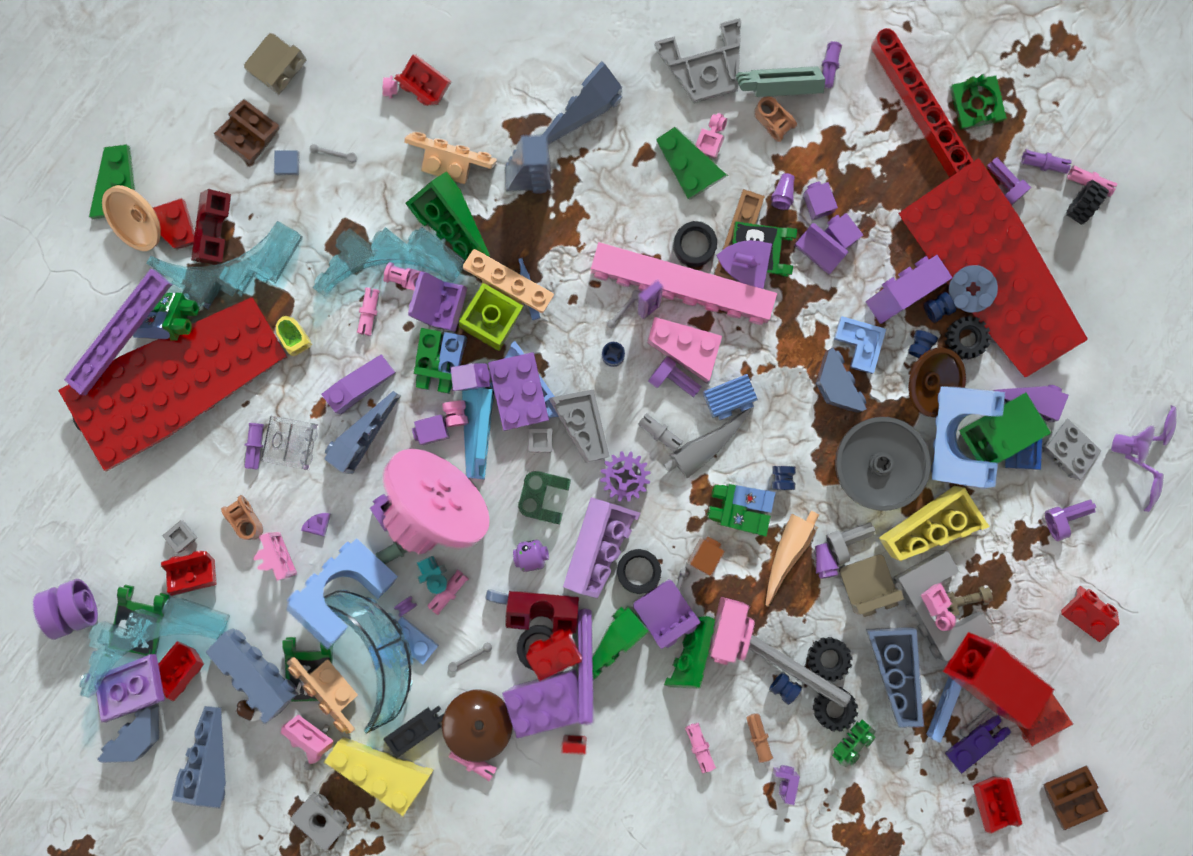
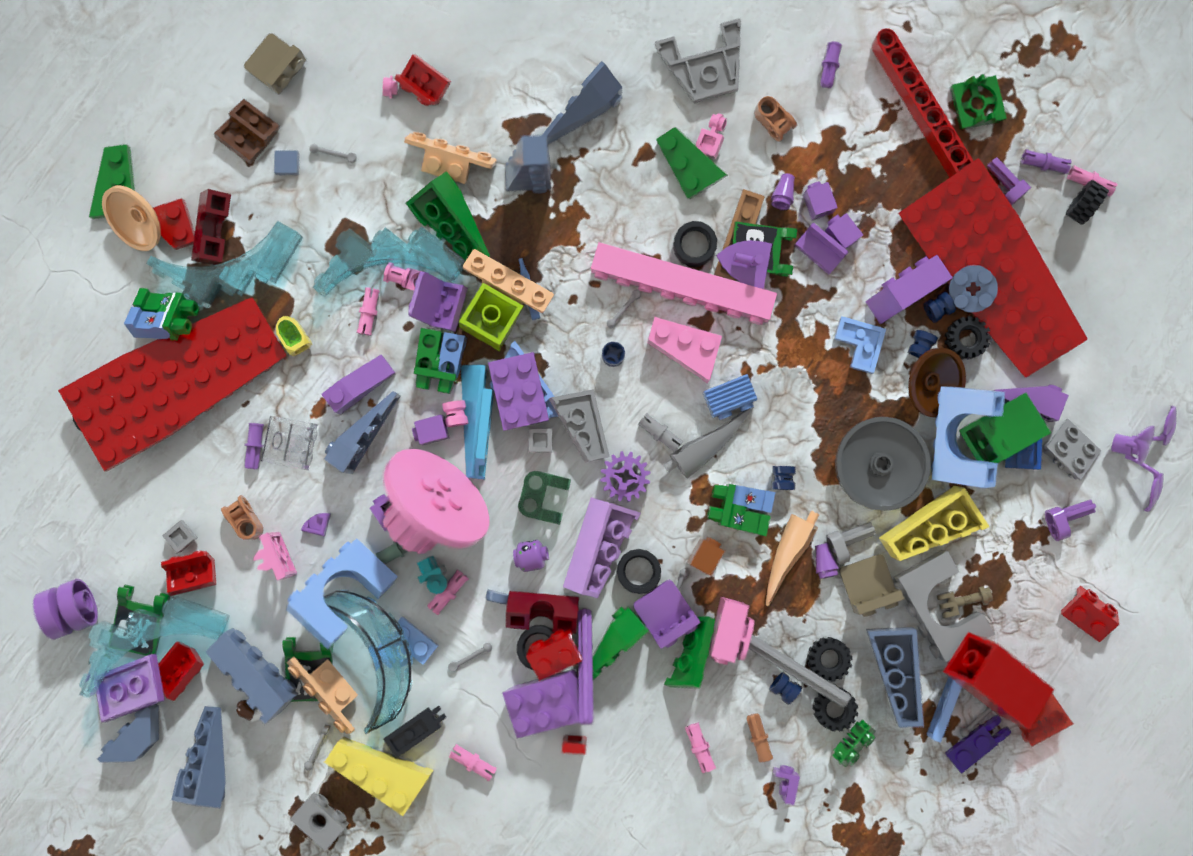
medium lavender plate [64,268,172,395] -> none
bright pink tile [281,715,333,764] -> none
medium lavender bush [394,596,417,617] -> none
reddish brown dish [442,689,513,762] -> none
brick [451,363,490,391] -> none
medium lavender tile [638,280,663,319] -> none
medium lavender piece [648,356,701,397] -> none
sand green hinge [736,66,825,97] -> none
sand blue slope [816,348,867,413] -> none
bright pink plate [921,583,956,631] -> none
red bracket [973,776,1023,833] -> none
reddish brown slope [1043,765,1108,830] -> none

